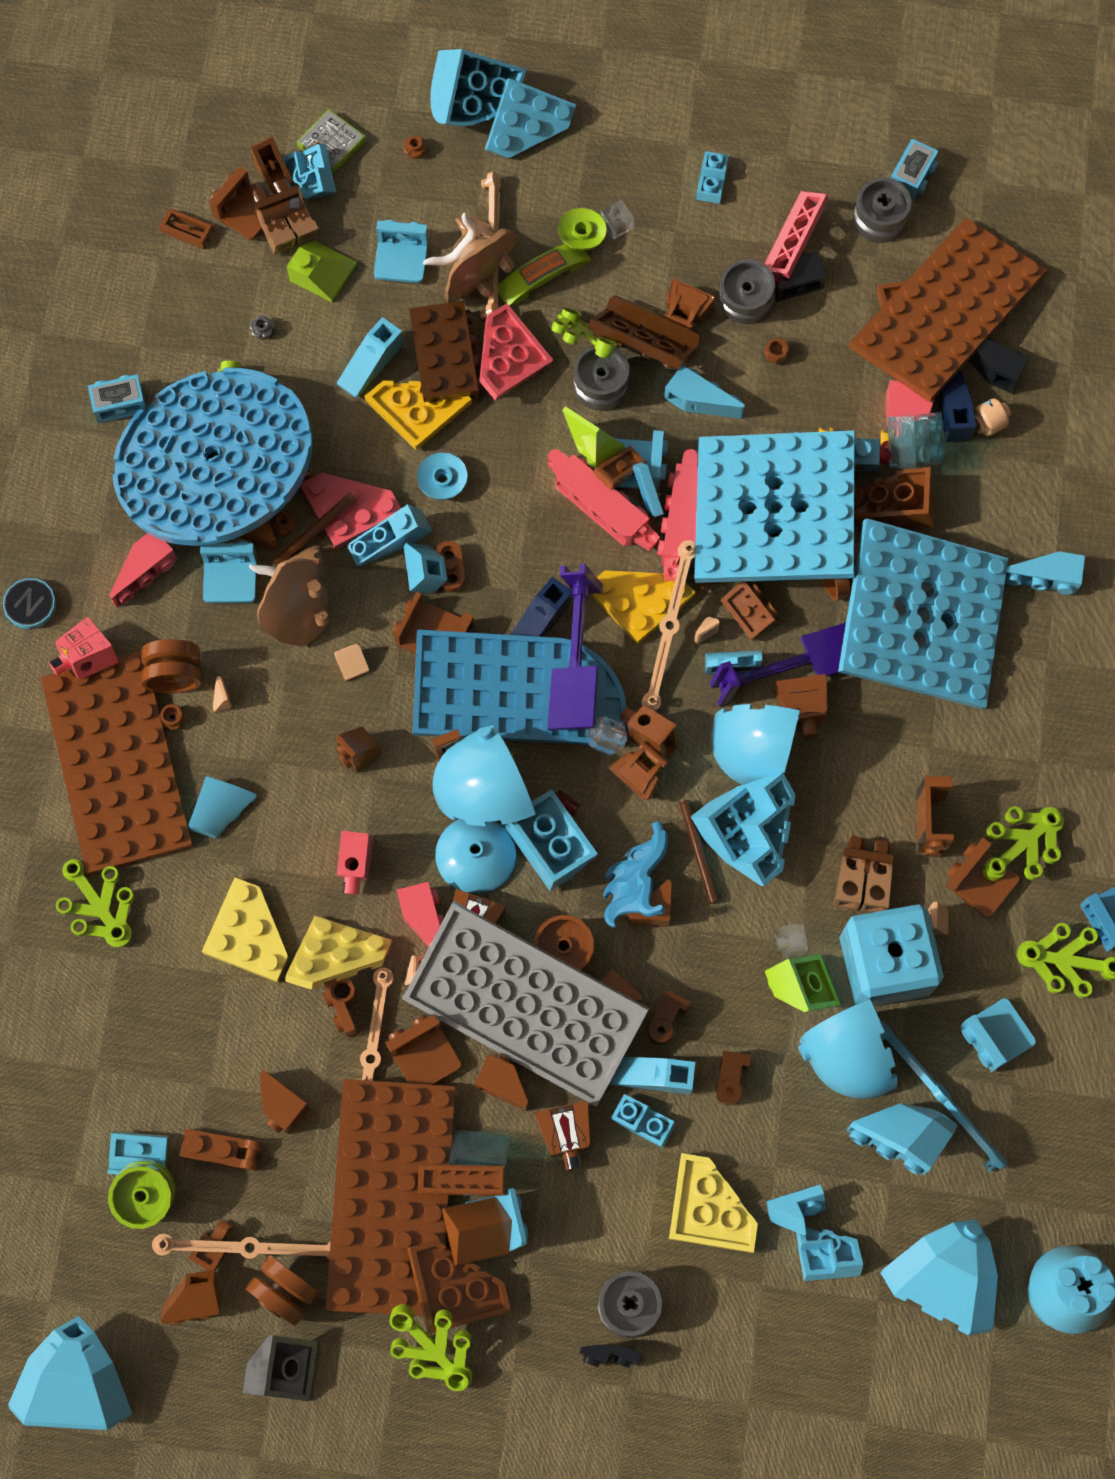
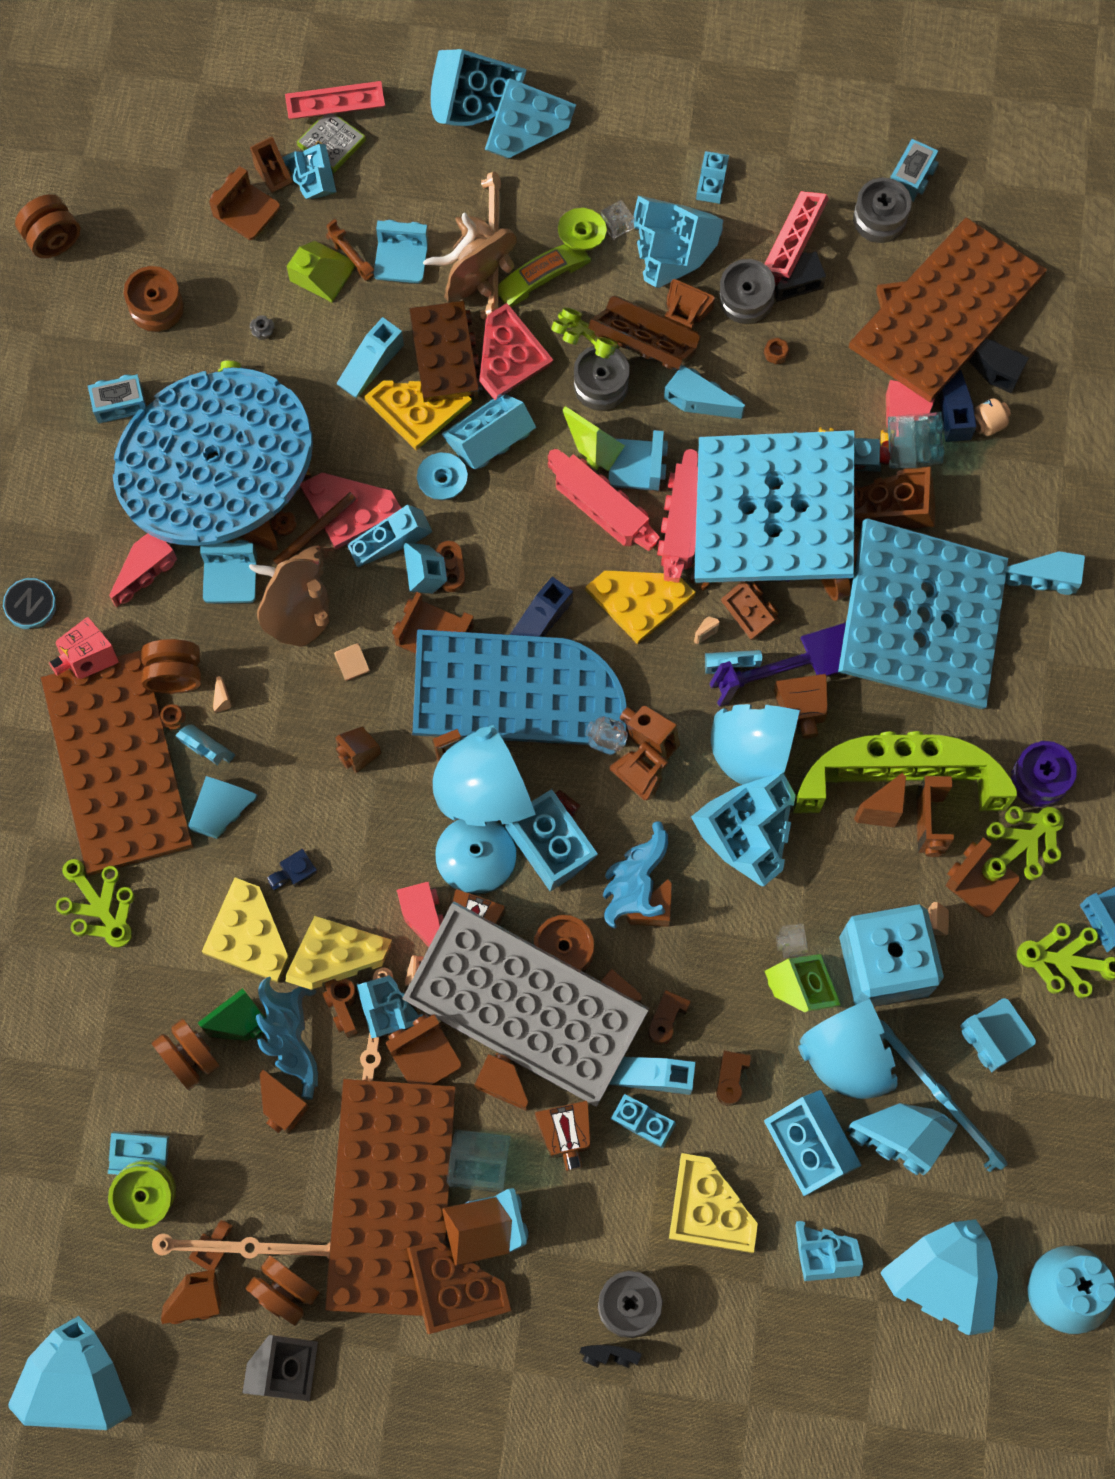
dark orange tile [159,208,215,250] -> none
dark orange plate [179,1129,262,1171] -> none
hips [253,178,319,255] -> none
coral torso [337,831,374,895] -> none
lime plant [389,1304,473,1391] -> none
dark orange plate [403,135,427,159] -> none
dark orange plate [418,1164,505,1196] -> none
dark purple piece [547,564,603,731] -> none
dark orange plate [593,446,647,490] -> none
medium azure tile [633,462,663,517] -> none
light nougat piece [641,540,696,711] -> none
reddish brown bar [679,800,720,904] -> none
medium azure slope [766,1185,826,1235] -> none
medium nougat hips [833,836,894,913] -> none
none -> dark orange wheel [15,194,81,258]
none -> dark orange wheel [123,266,184,332]
none -> dark orange wheel [151,1018,220,1091]
none -> medium azure slope [176,725,235,766]
none -> green slope [198,988,265,1041]
none -> dark azure piece [256,976,318,1100]
none -> dark blue plate [267,849,317,891]
none -> coral fence [285,81,385,120]
none -> dark orange bar [326,219,374,281]
none -> medium azure slope [356,975,423,1038]
none -> medium azure slope [442,394,536,469]
none -> medium azure brick [633,196,723,288]
none -> medium azure slope [764,1090,862,1196]
none -> lime slope [793,731,1017,813]
none -> dark orange slope [854,772,906,828]
none -> dark purple wheel [1011,741,1077,807]

